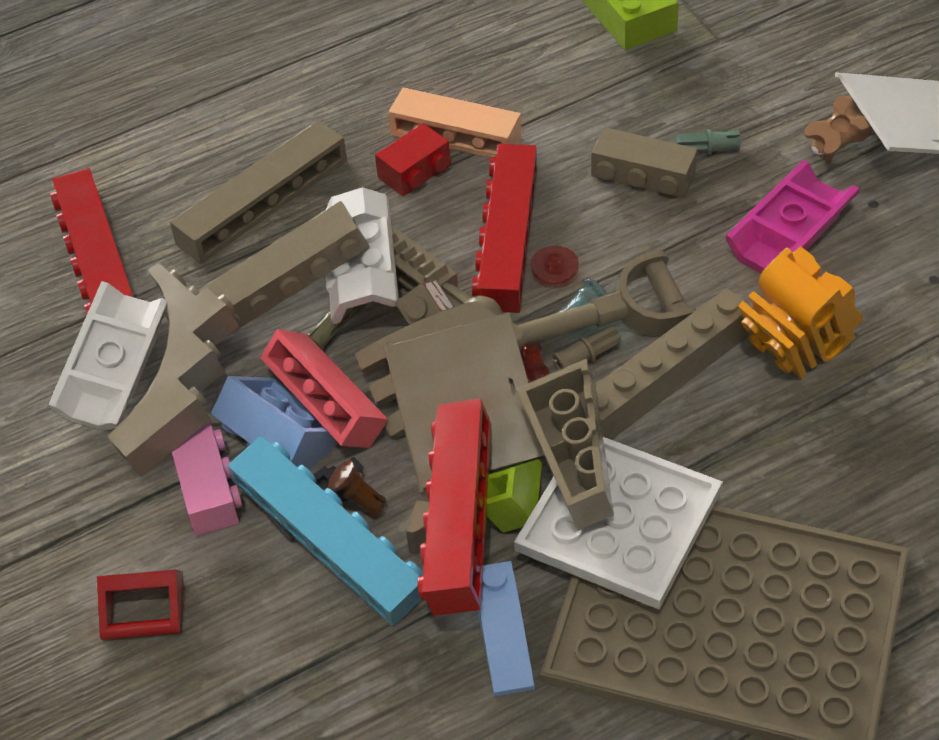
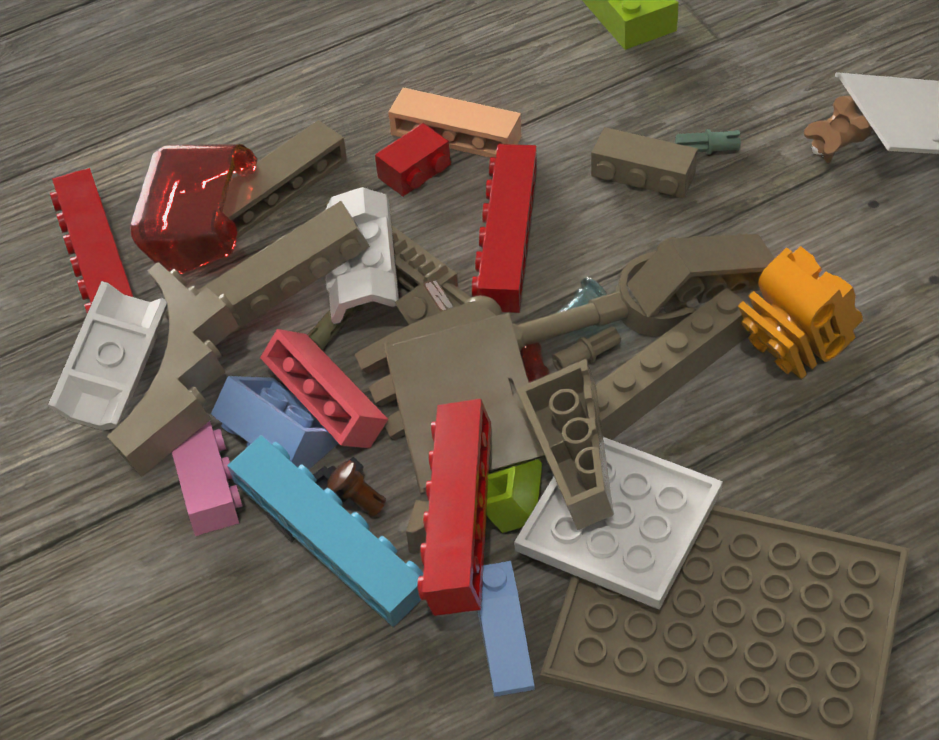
red tile [97,569,184,640] -> none
clear red piece [531,246,579,284] -> none
dark pink piece [726,160,860,274] -> none
none -> clear red windscreen [130,144,258,275]
none -> dark tan wedge [627,233,775,317]

